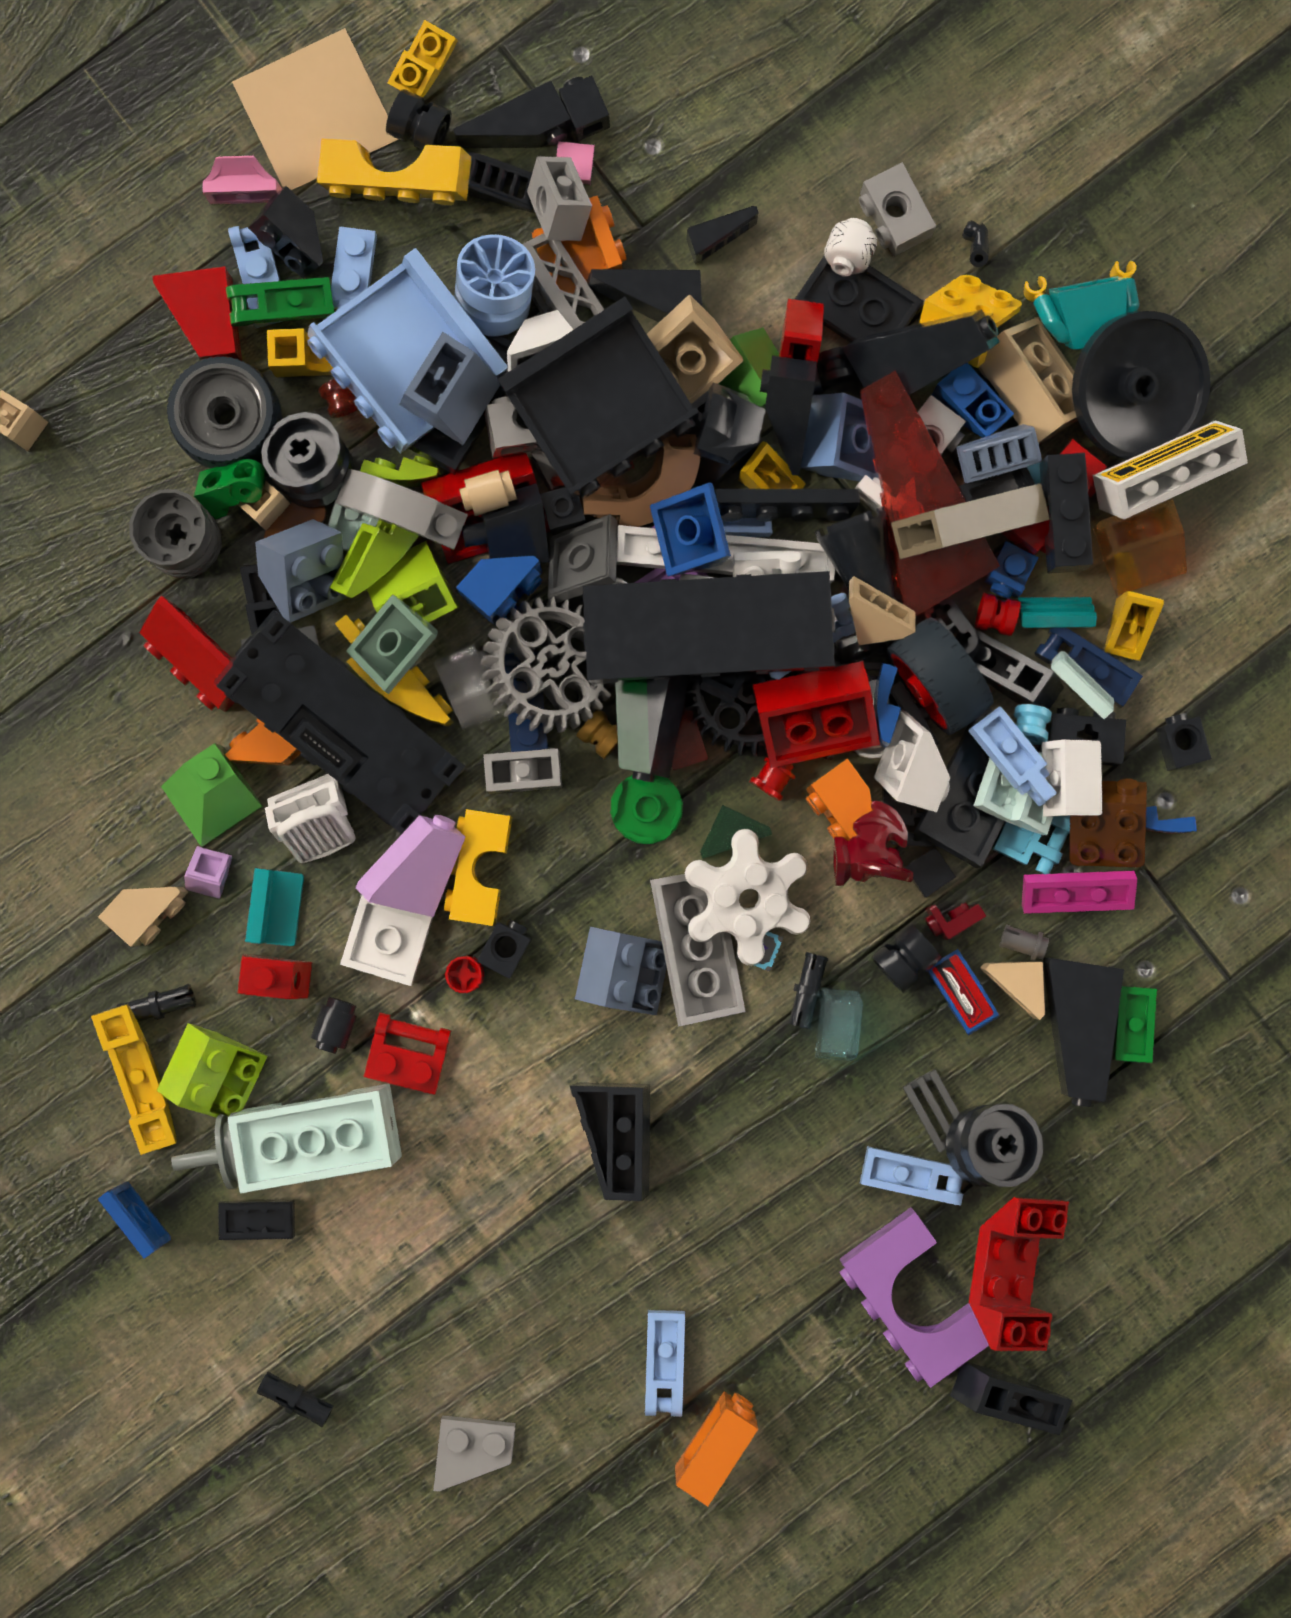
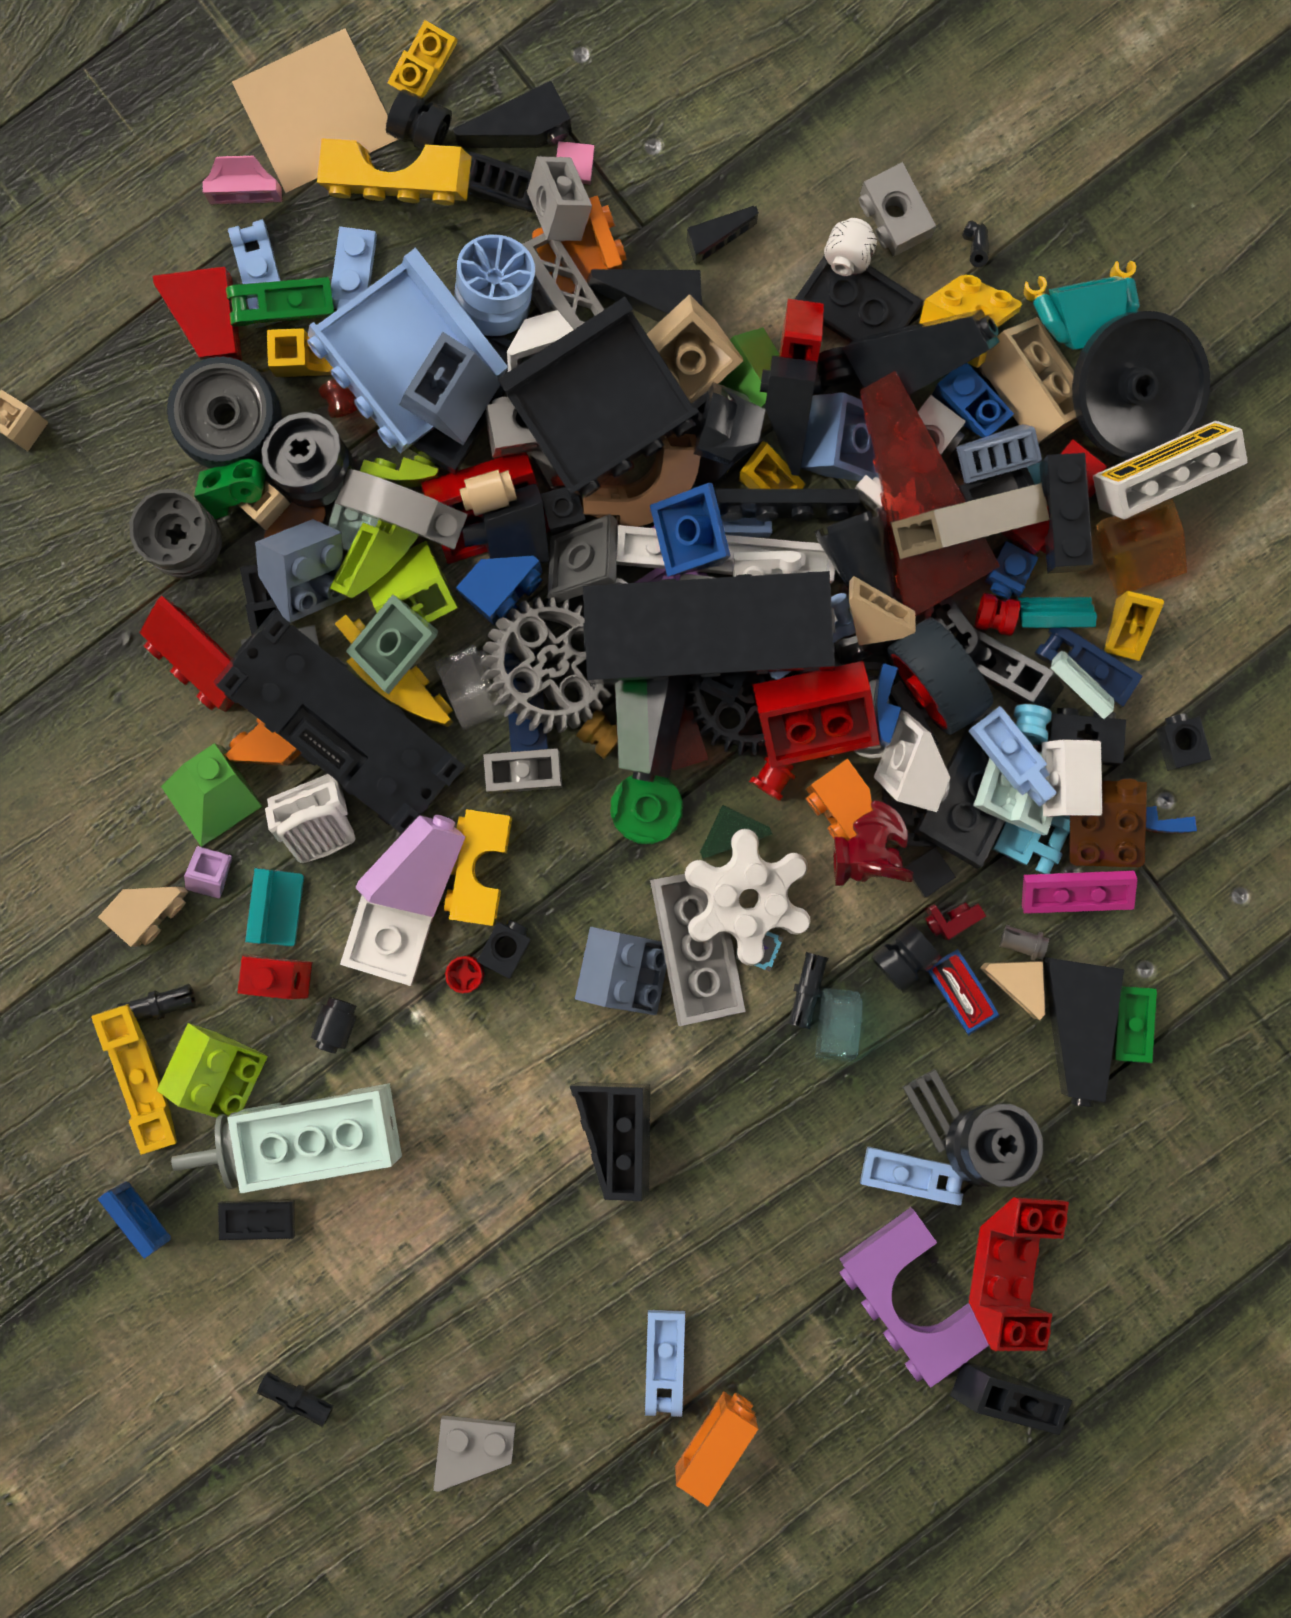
black slope [248,186,323,279] -> none
red plate [363,1012,452,1095] -> none
black brick [559,75,610,142] -> none

